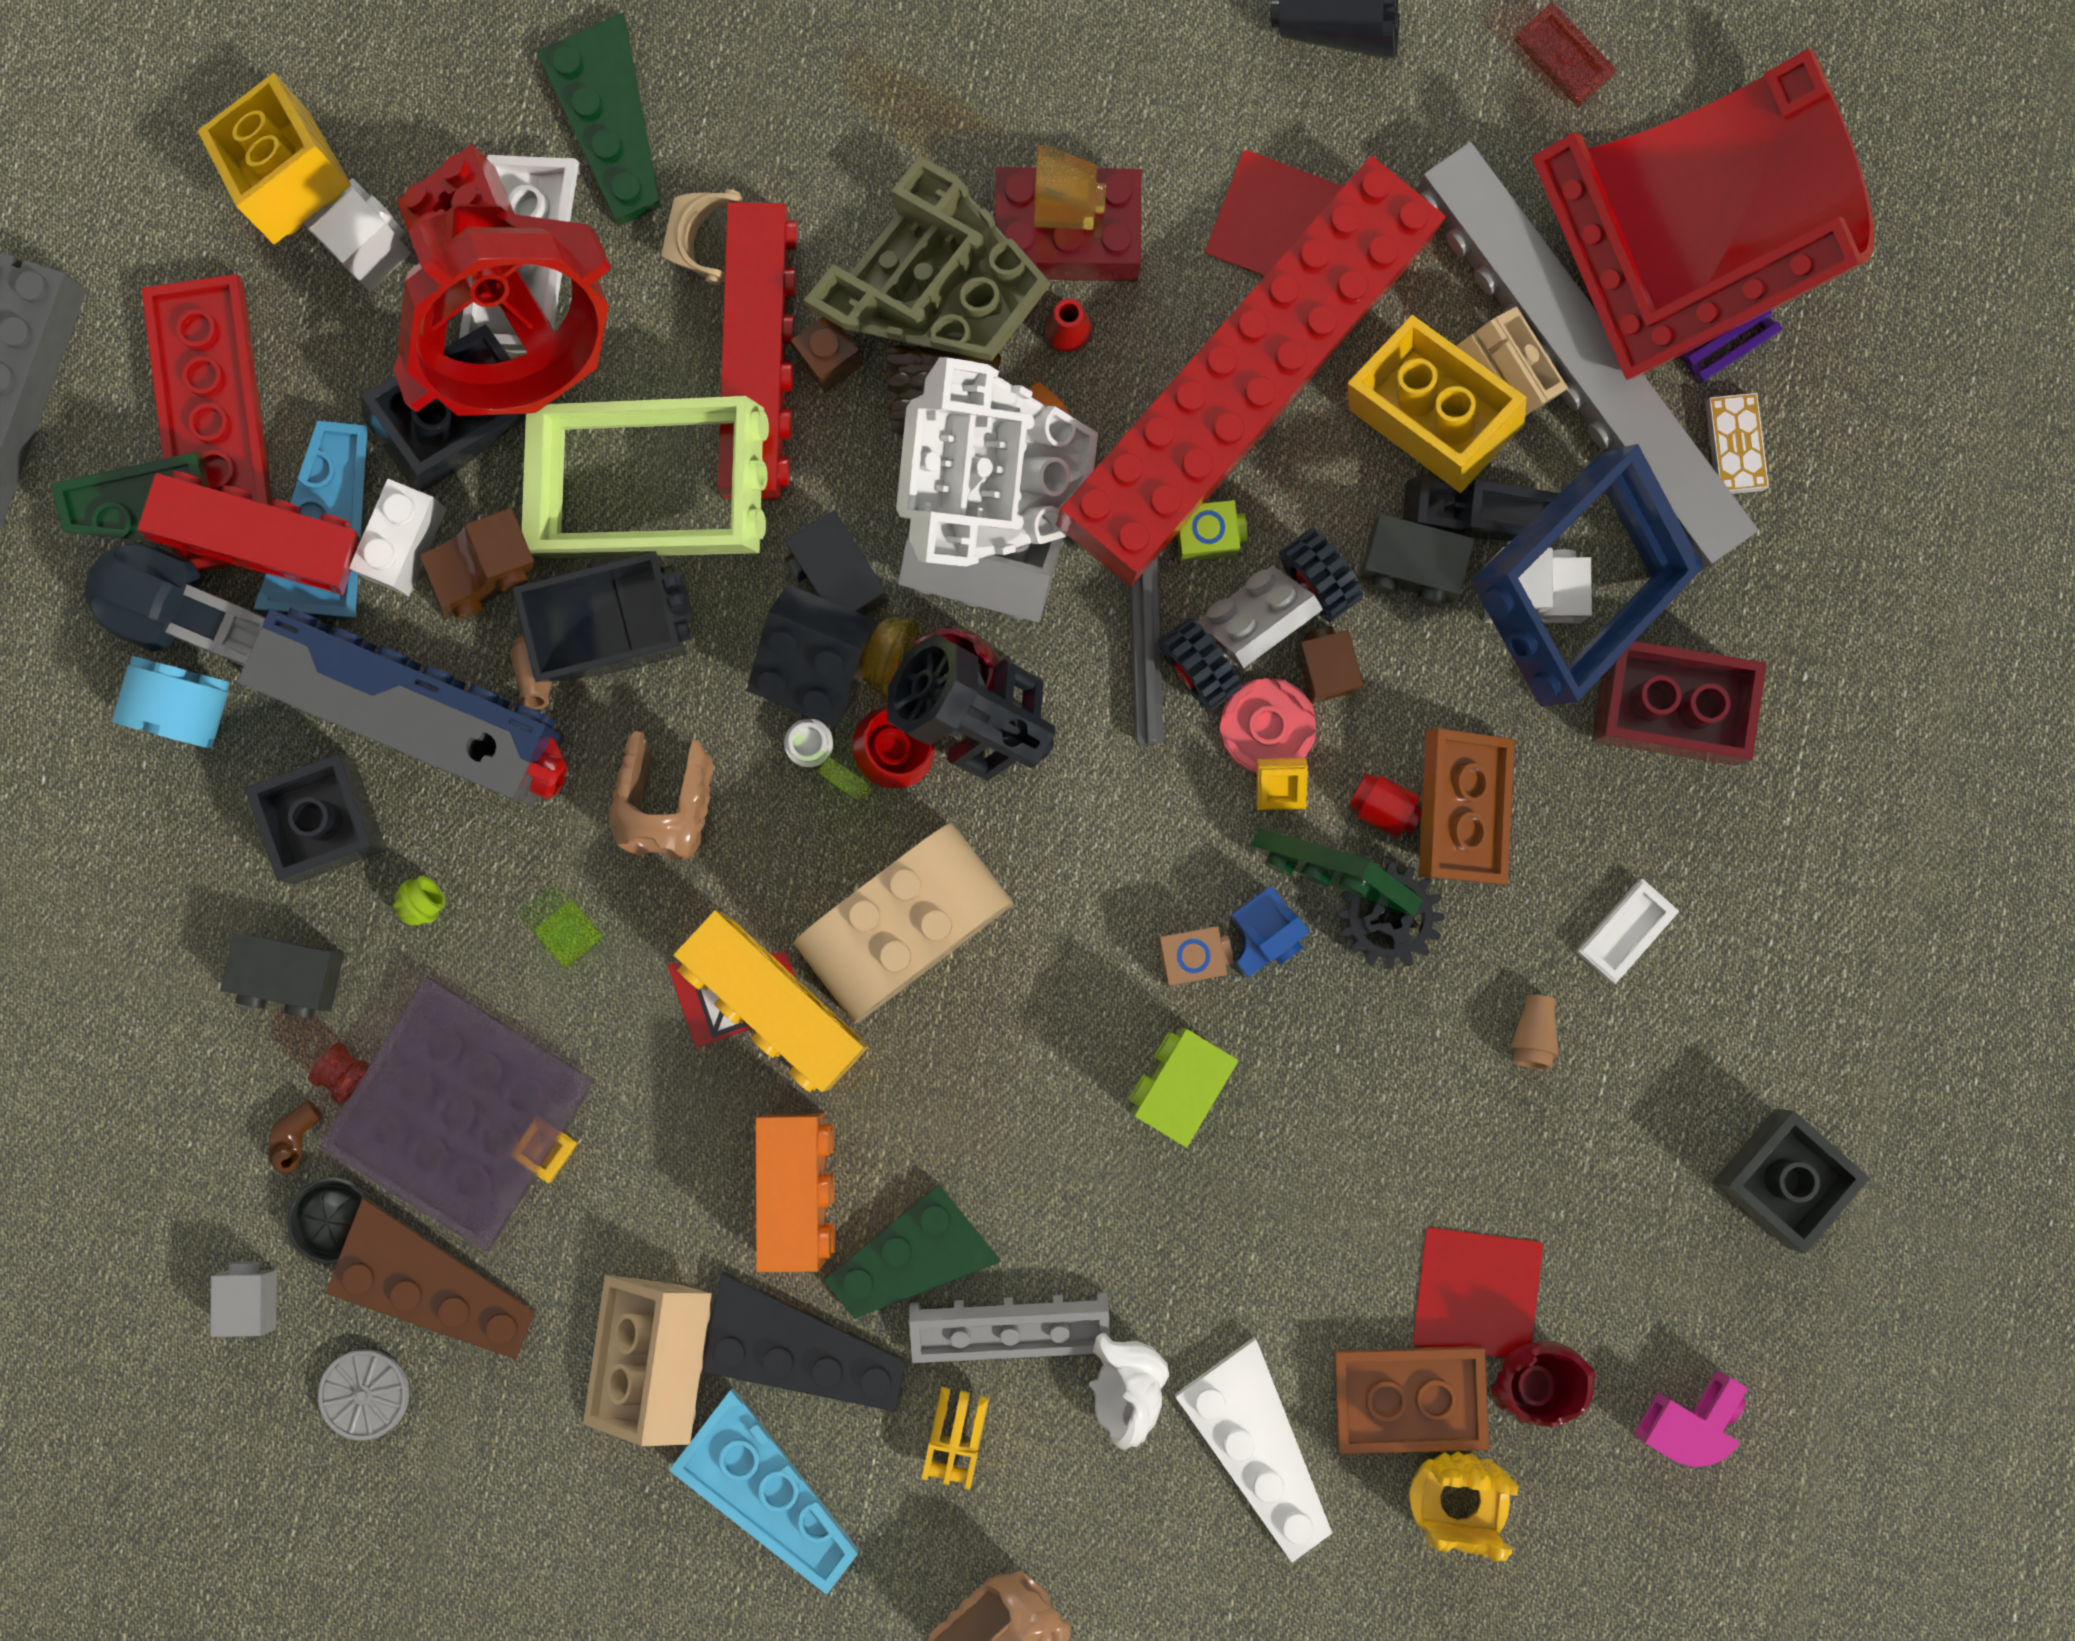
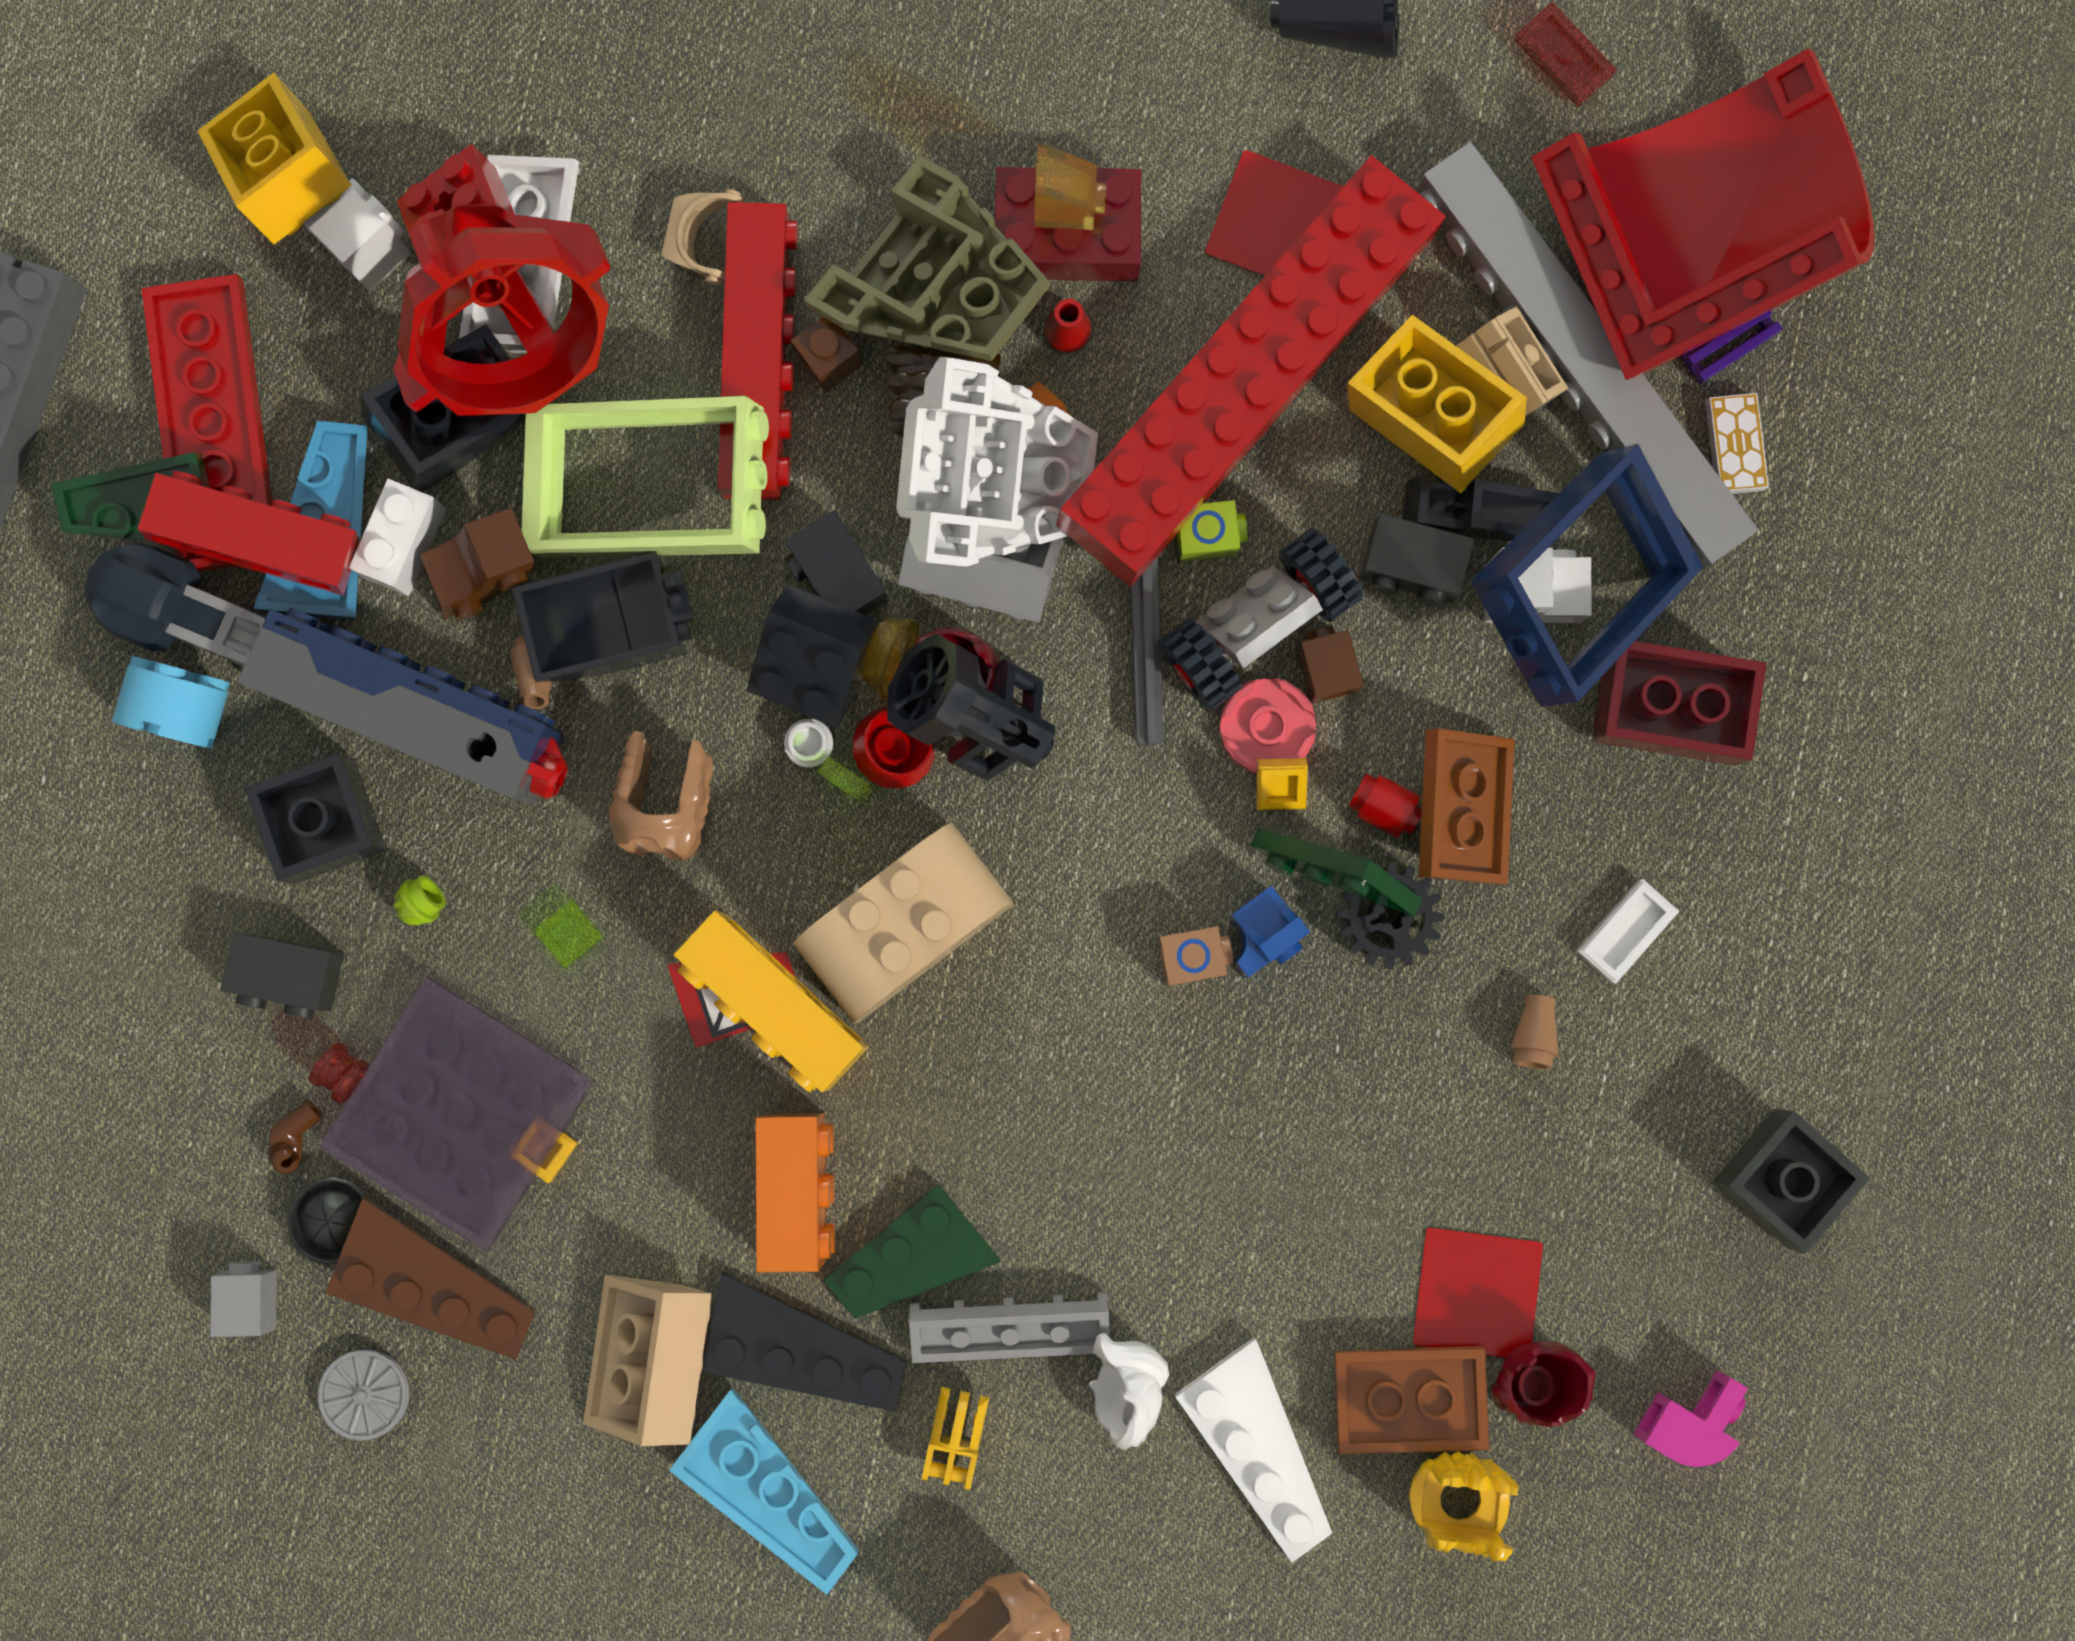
dark green wing [536,12,662,226] -> none
lime brick [1128,1028,1239,1148] -> none

